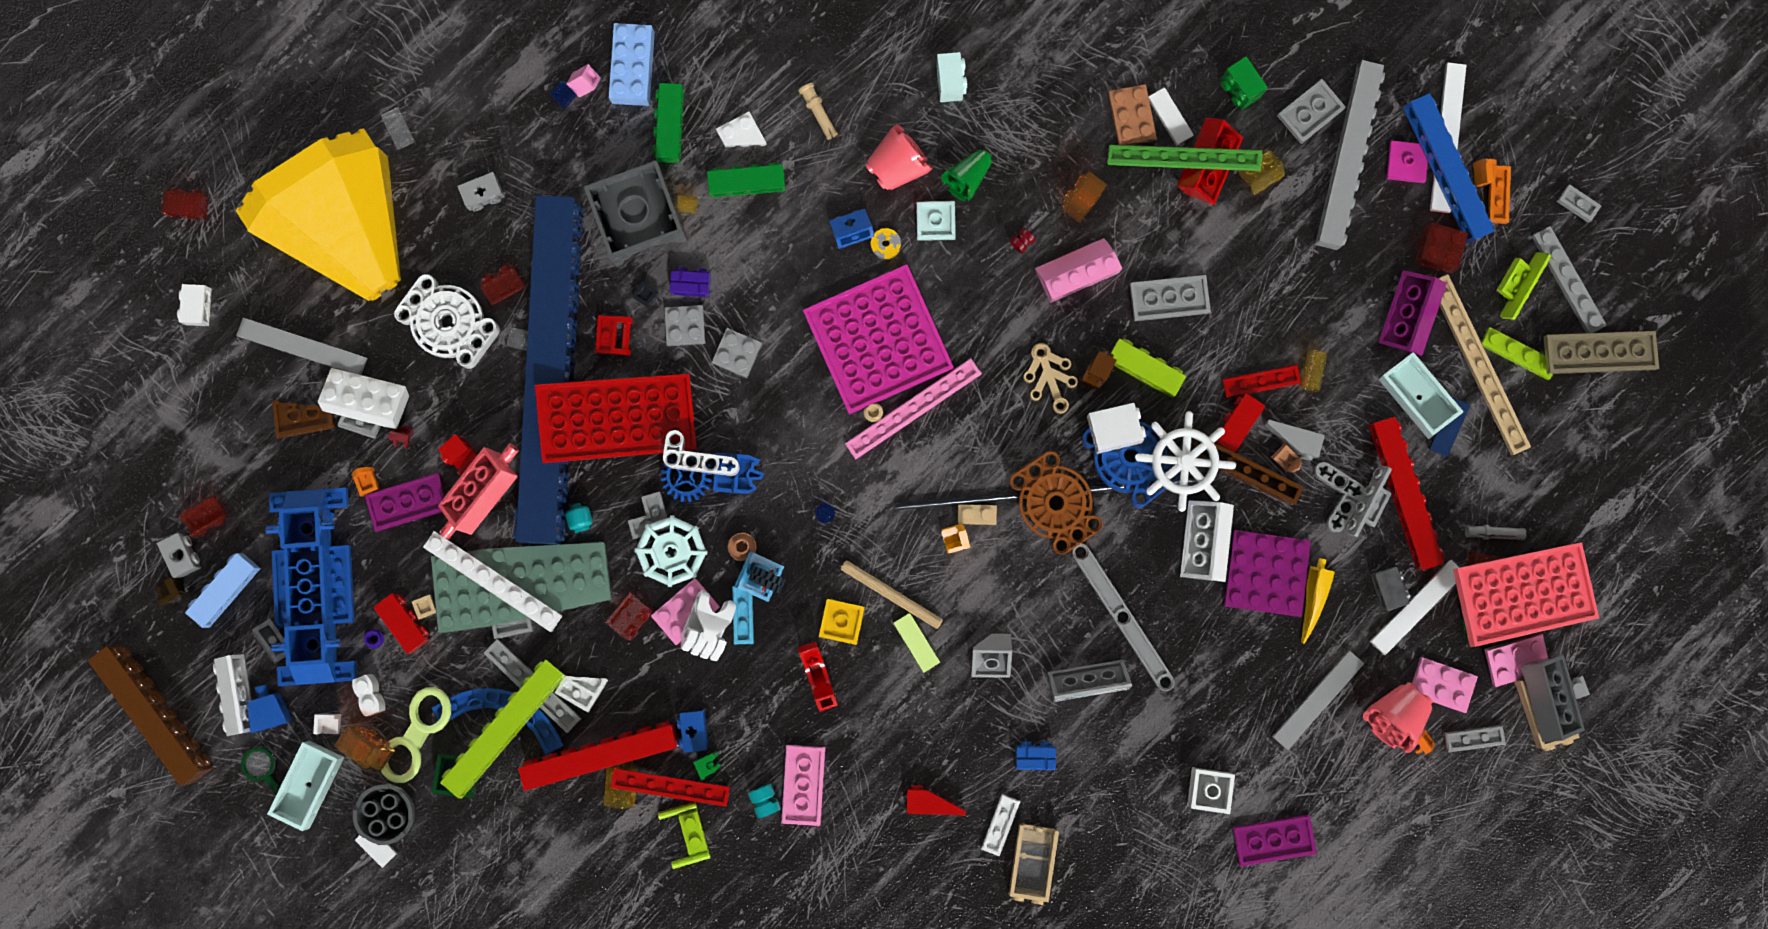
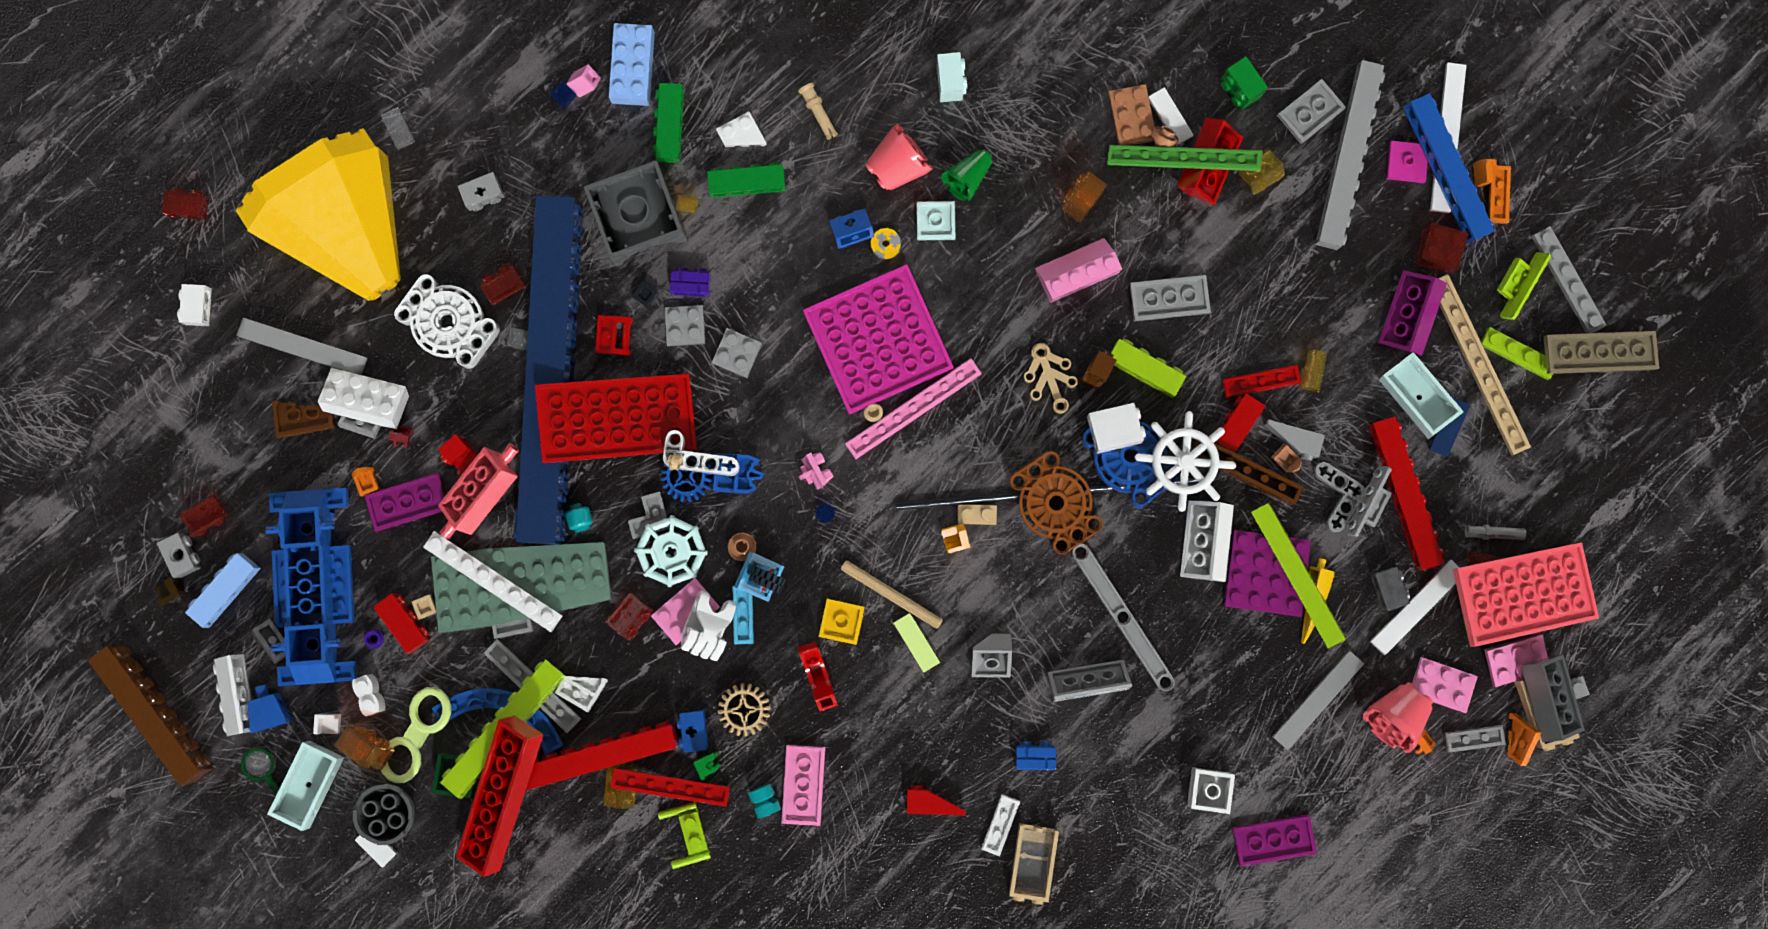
dark red wheel [1009,227,1036,254] -> none
light grey plate [1557,185,1601,223] -> none
none -> red brick [456,715,543,877]
none -> tan plate [667,452,683,470]
none -> tan gear [718,683,771,736]
none -> bright pink hips [799,453,833,490]
none -> nougat plate [1151,126,1179,147]
none -> lime tile [1251,503,1346,648]
none -> orange wing [1507,713,1541,766]

